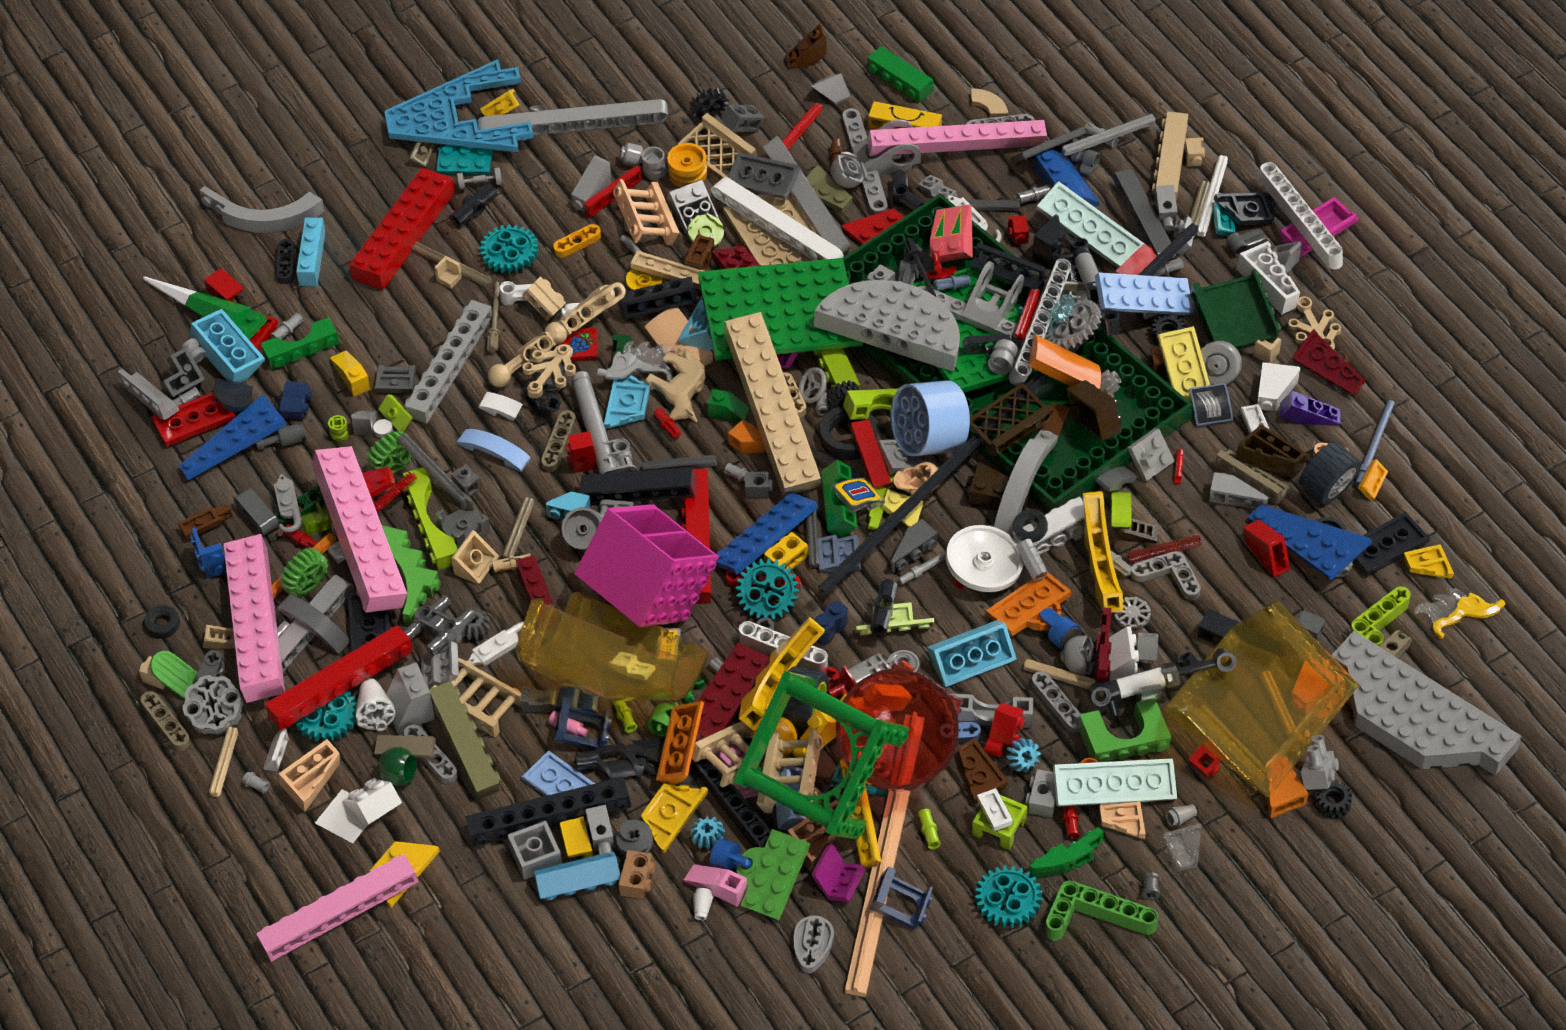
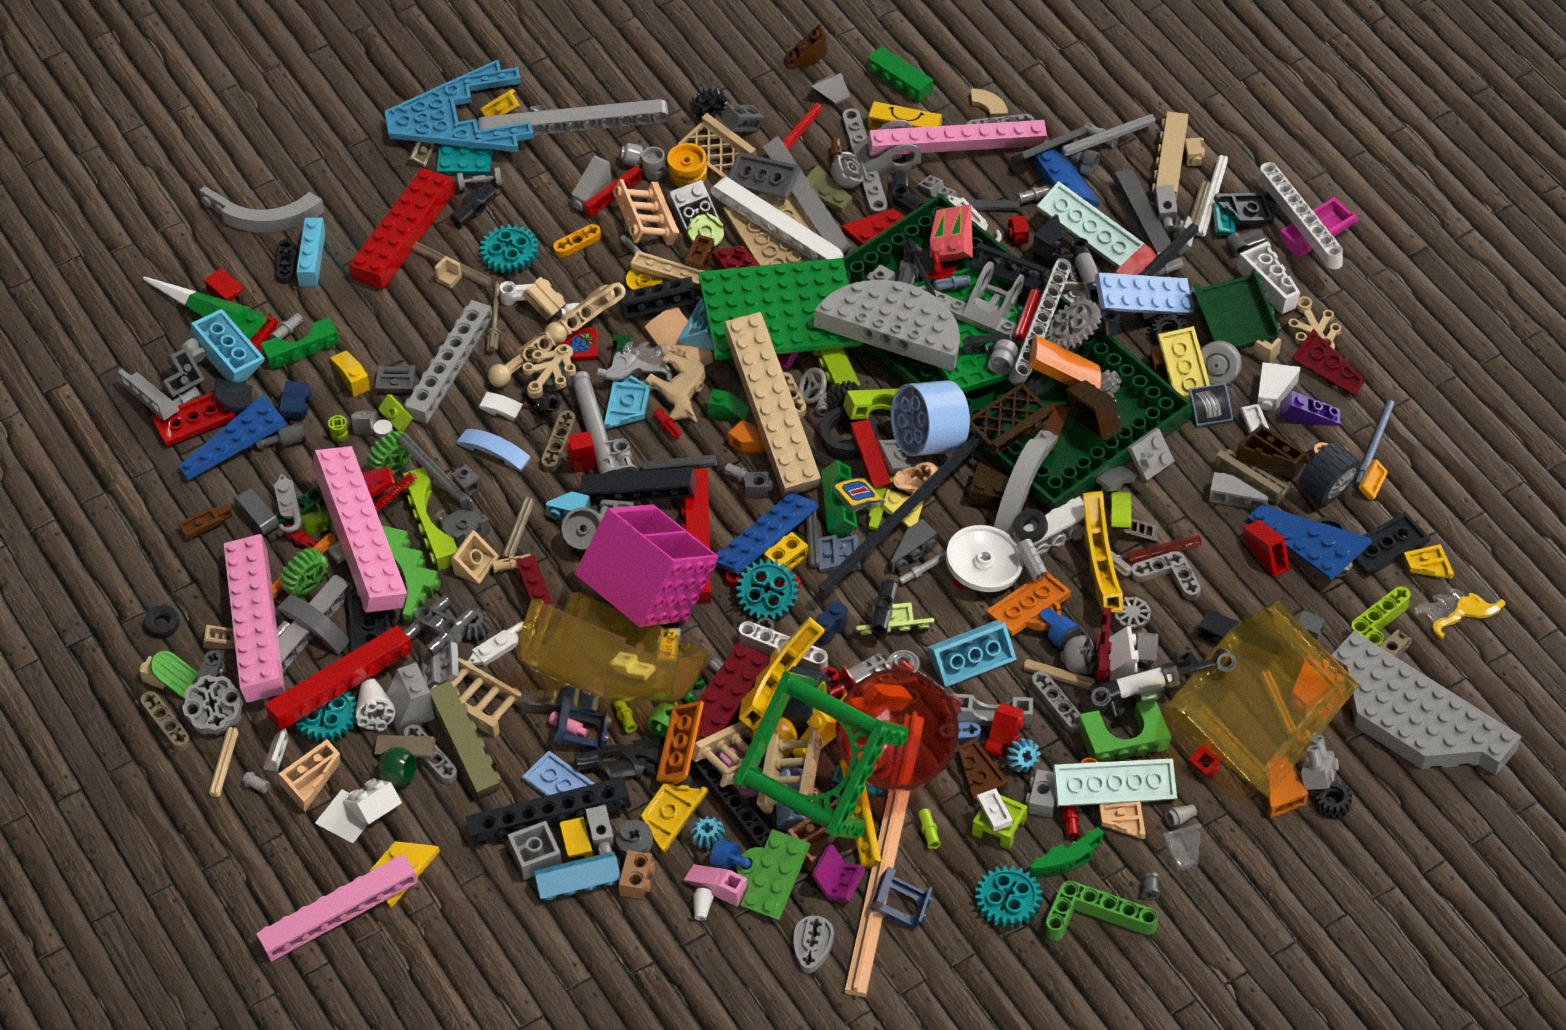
blue bracket [190,527,227,578] -> none
clear light blue beam [1051,294,1076,323] -> none
red wheel [1174,449,1184,485] -> none
light grey slope [1272,241,1302,274] -> none

